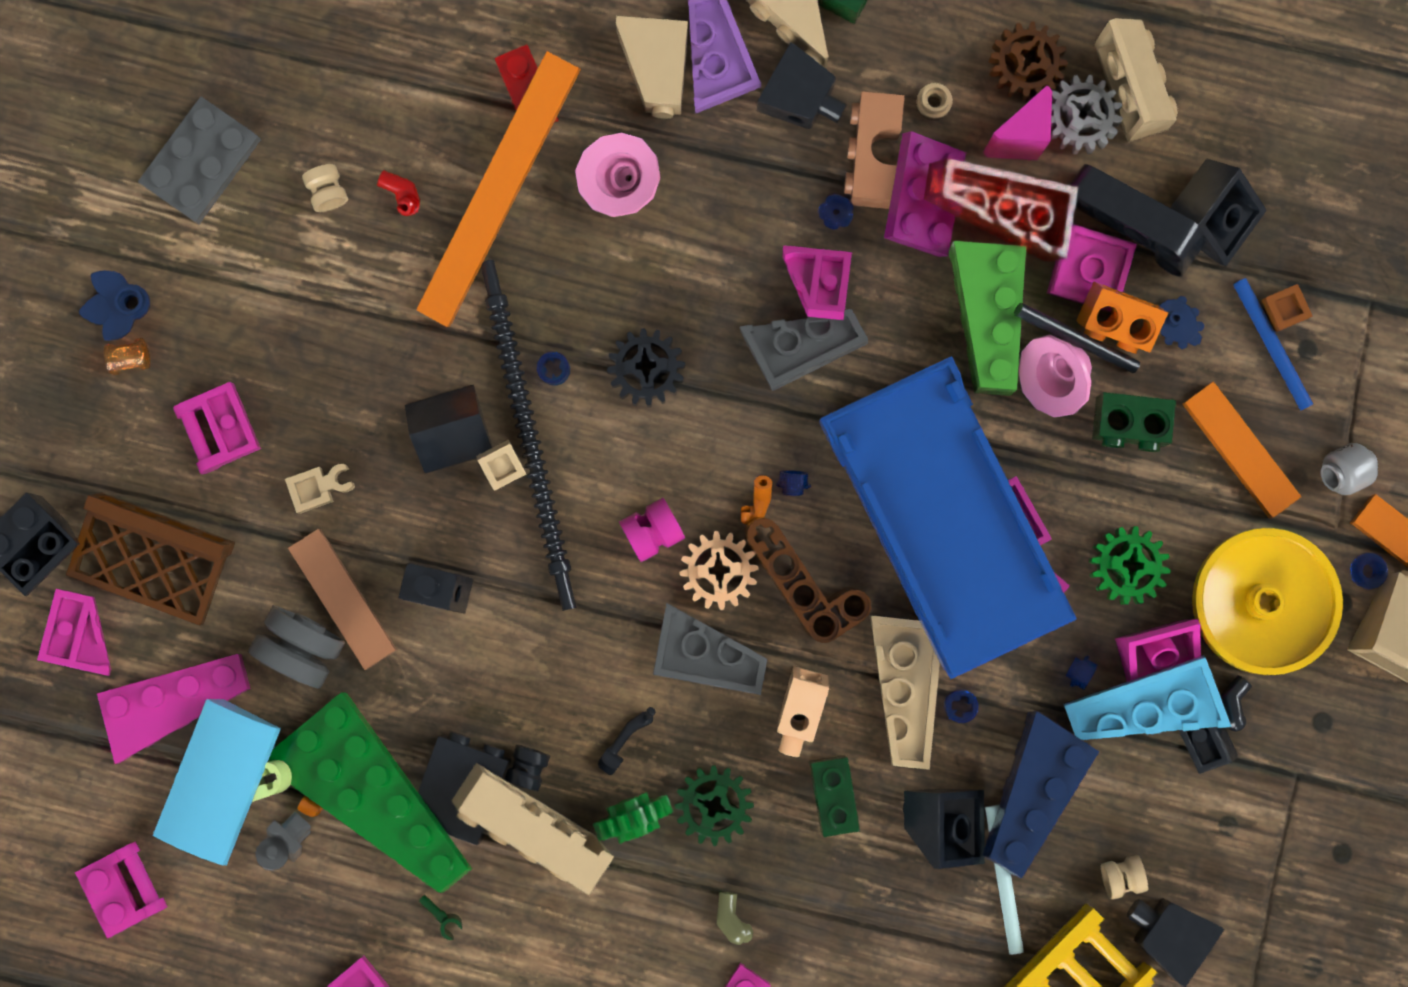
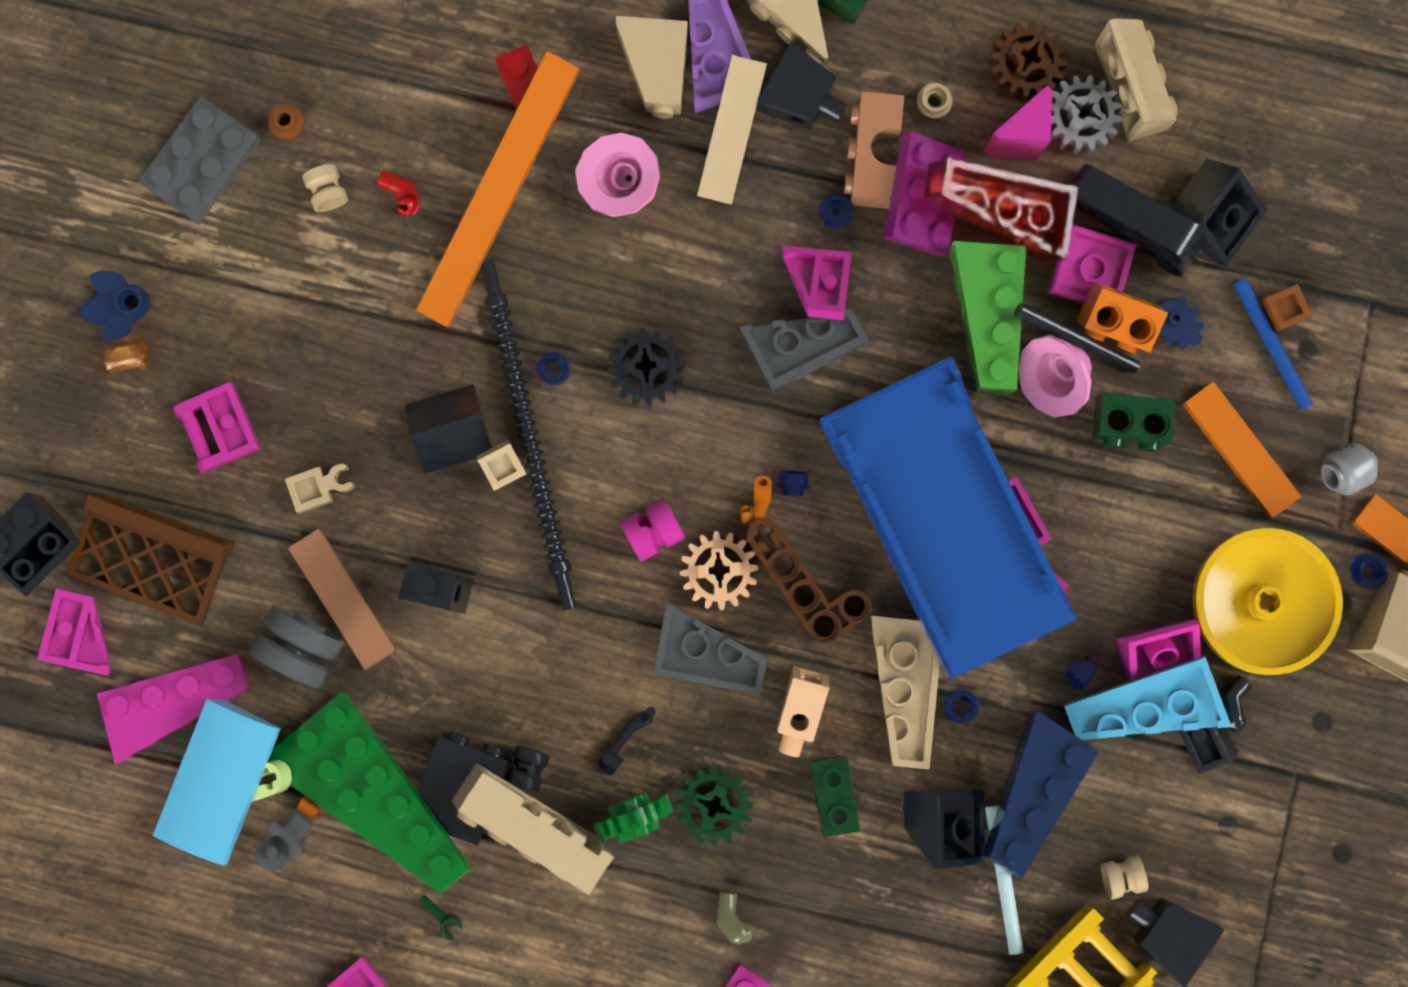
dark pink plate [75,841,168,939] -> none
green gear [1089,526,1171,605] -> none
none -> dark orange plate [268,104,304,140]
none -> tan tile [697,55,767,205]

